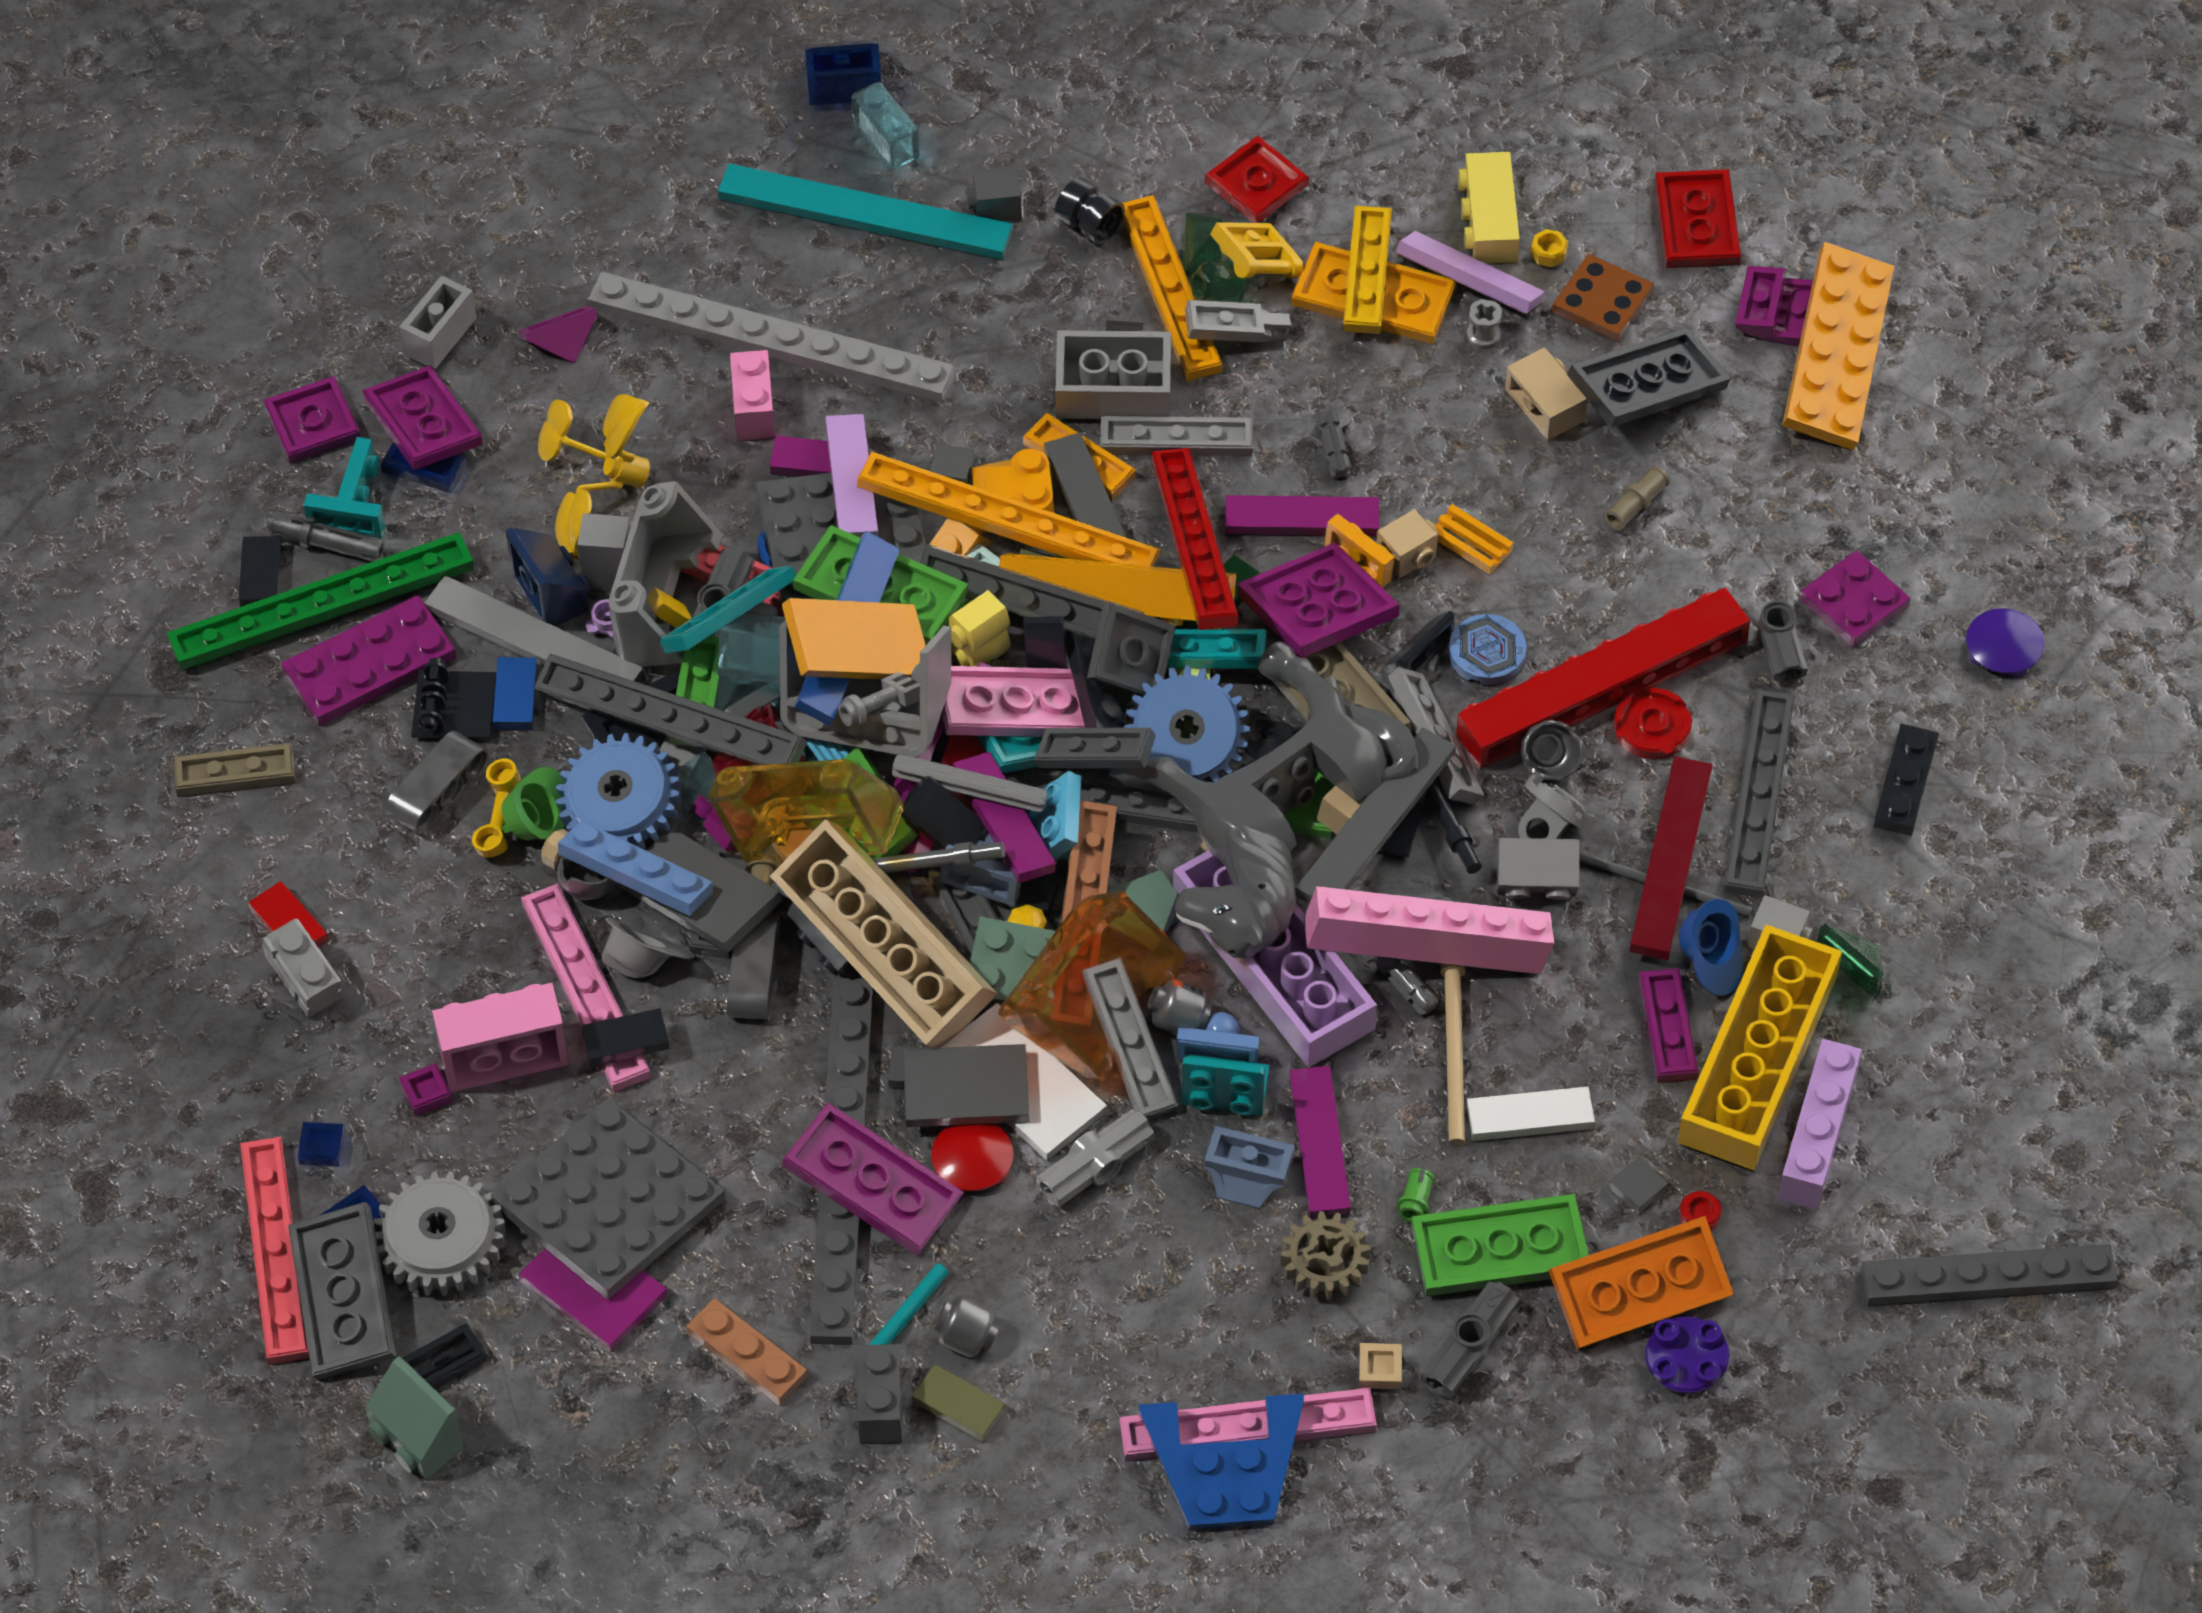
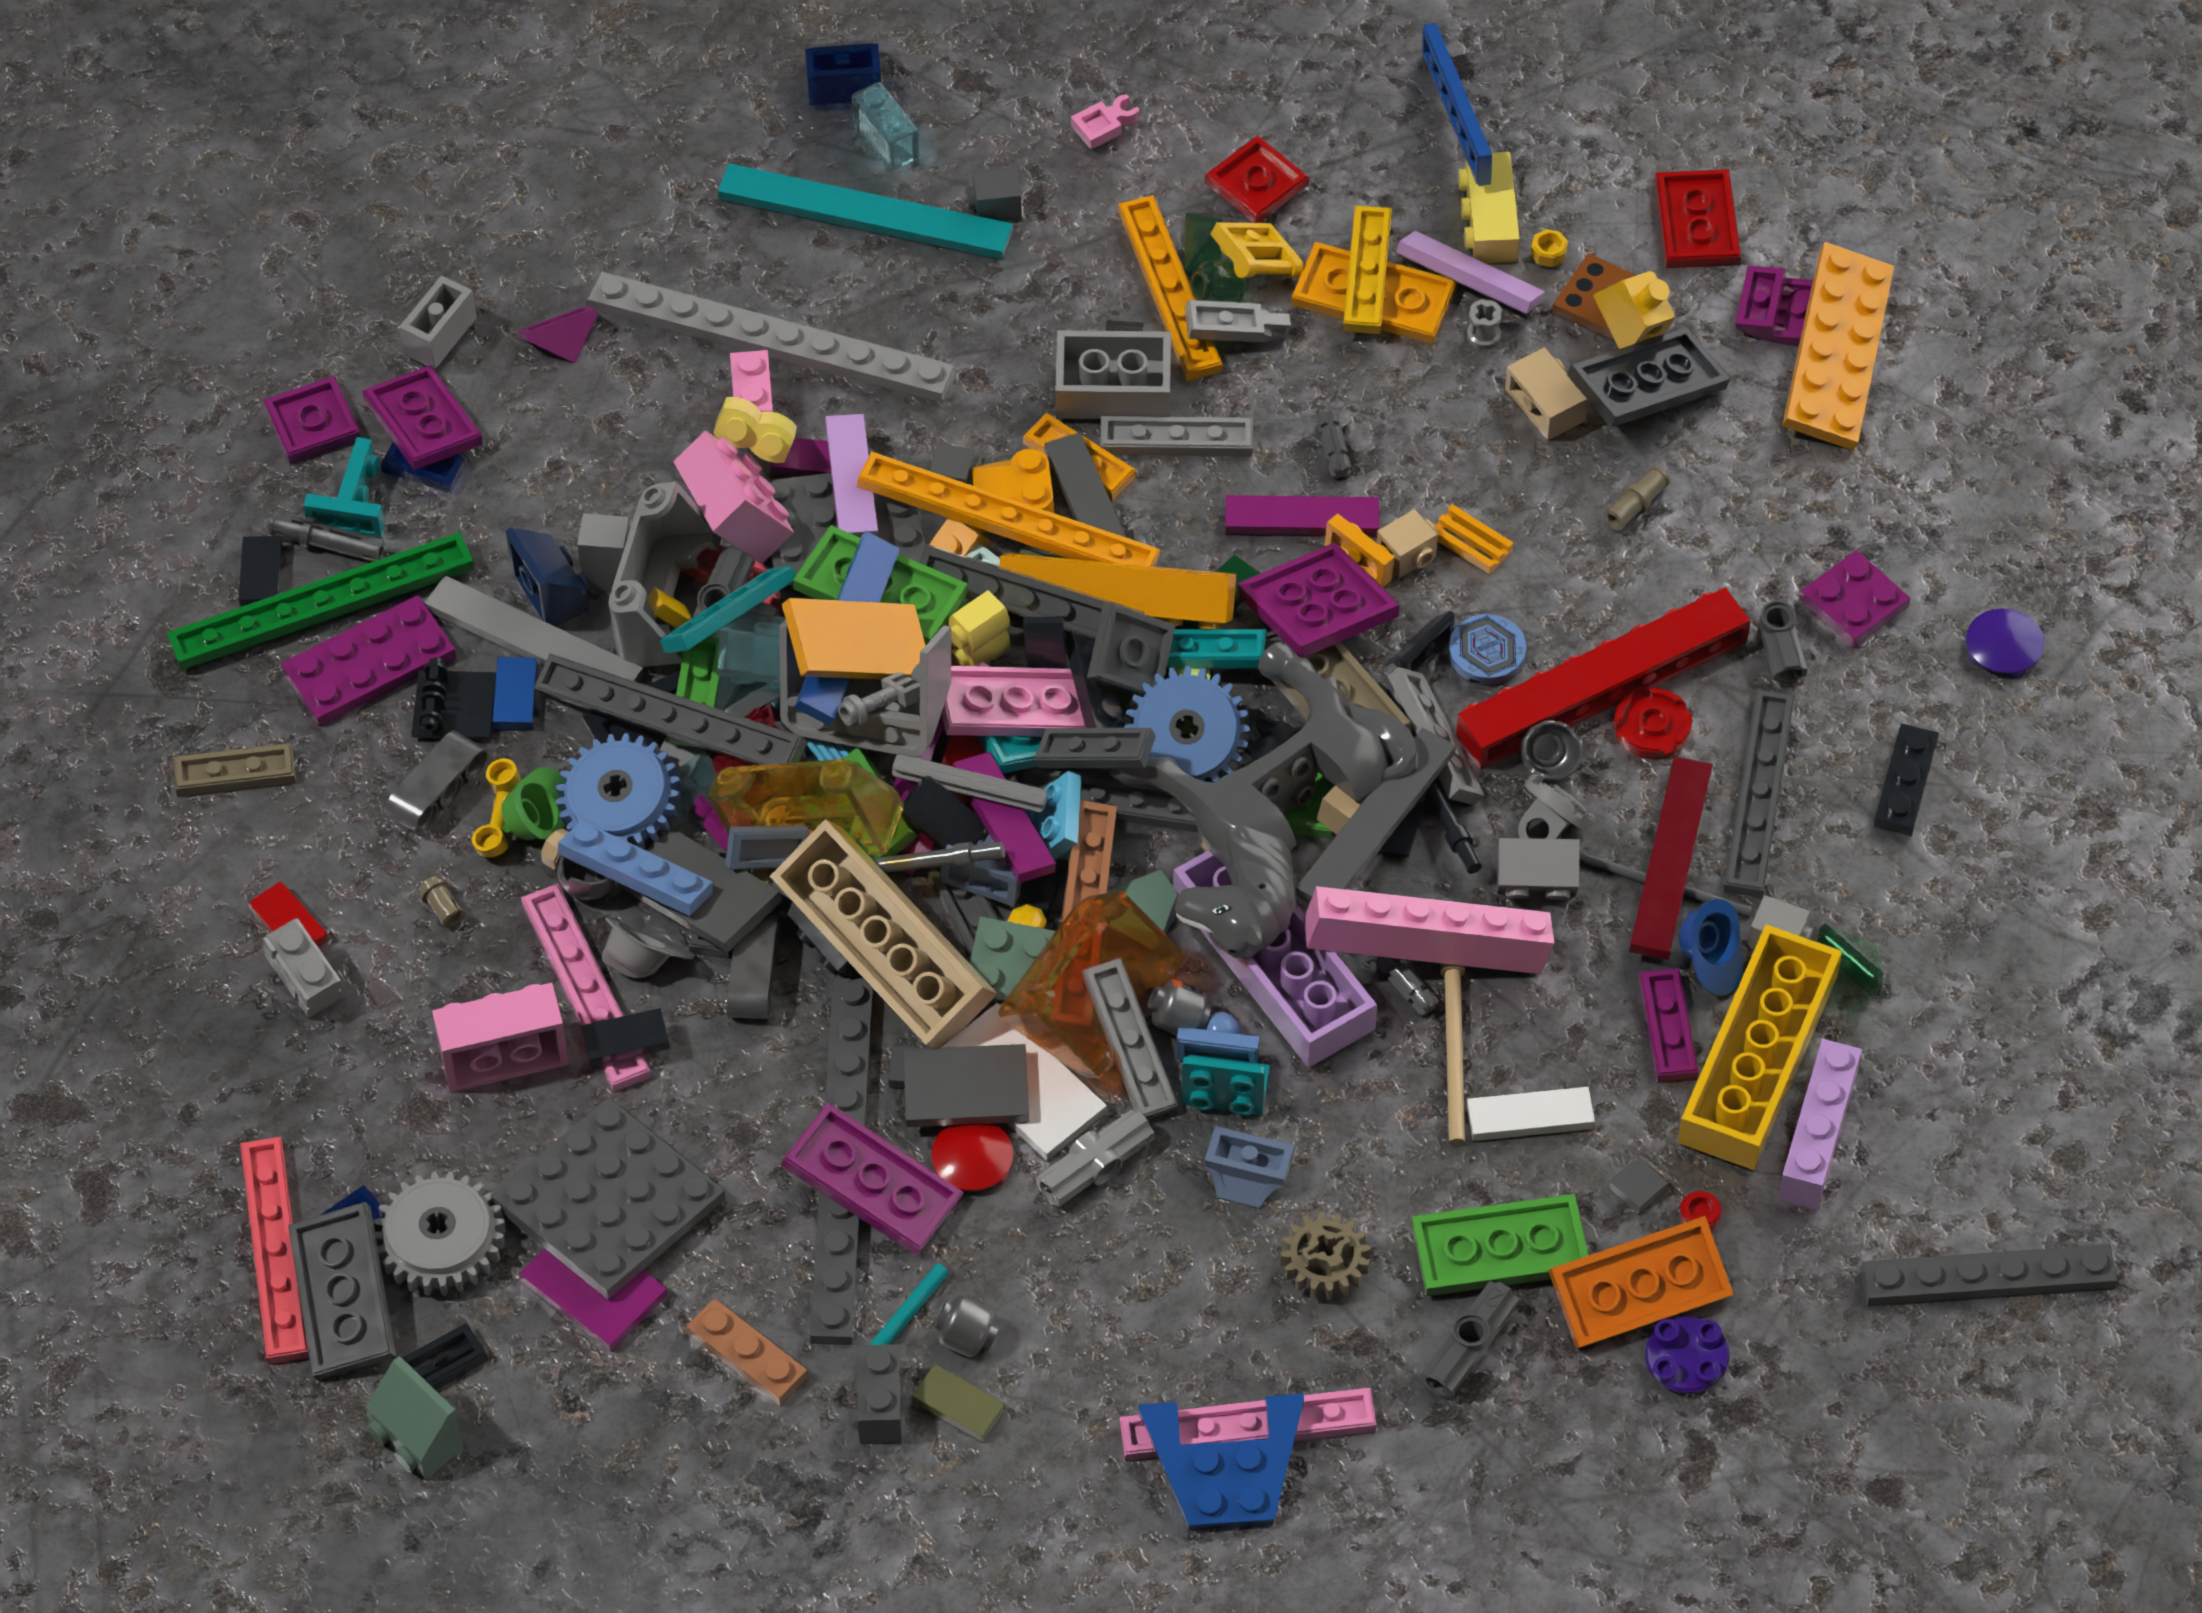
clear blue tile [297,1122,345,1167] -> none
magenta tile [399,1063,453,1116] -> none
yellow plant [538,394,650,559] -> none
lavender plate [586,599,614,638] -> none
black wheel [1054,177,1125,244] -> none
red tile [1152,448,1238,630] -> none
magenta tile [1289,1066,1351,1219] -> none
tan plate [1359,1343,1402,1389] -> none
bright green pin [1396,1168,1435,1222] -> none
none -> dark tan pin [419,876,465,928]
none -> bright pink brick [673,430,794,564]
none -> light yellow brick [713,397,797,463]
none -> sand blue tile [725,825,810,869]
none -> bright pink plate [1071,94,1140,150]
none -> blue tile [1422,23,1492,186]
none -> yellow torso [1593,271,1675,349]

